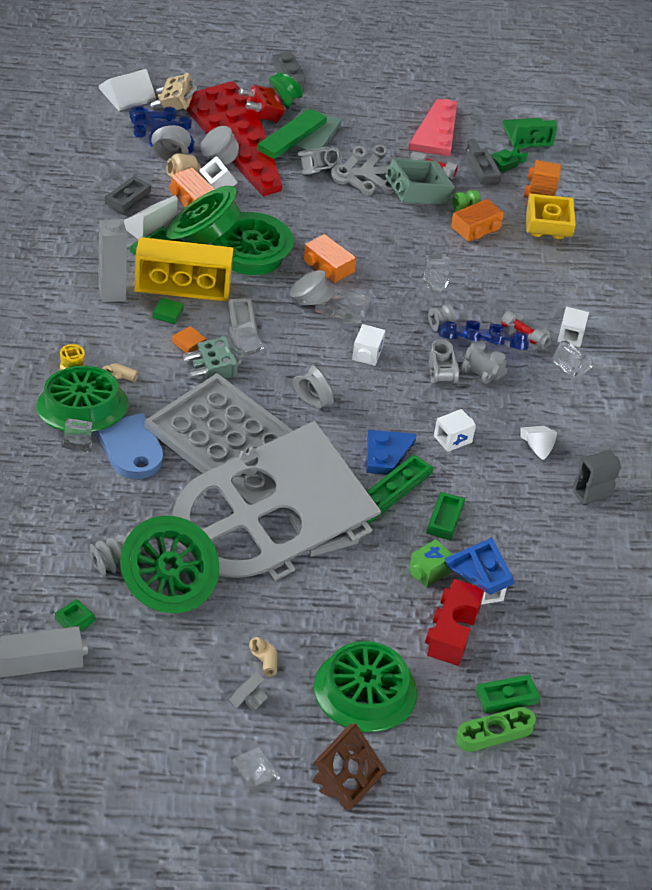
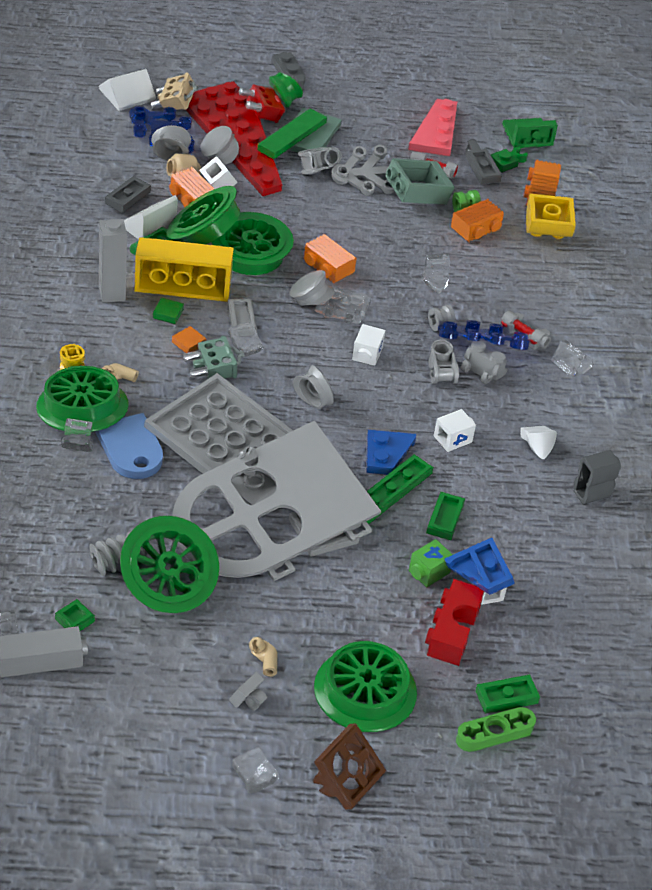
white brick [557,307,589,347] -> none

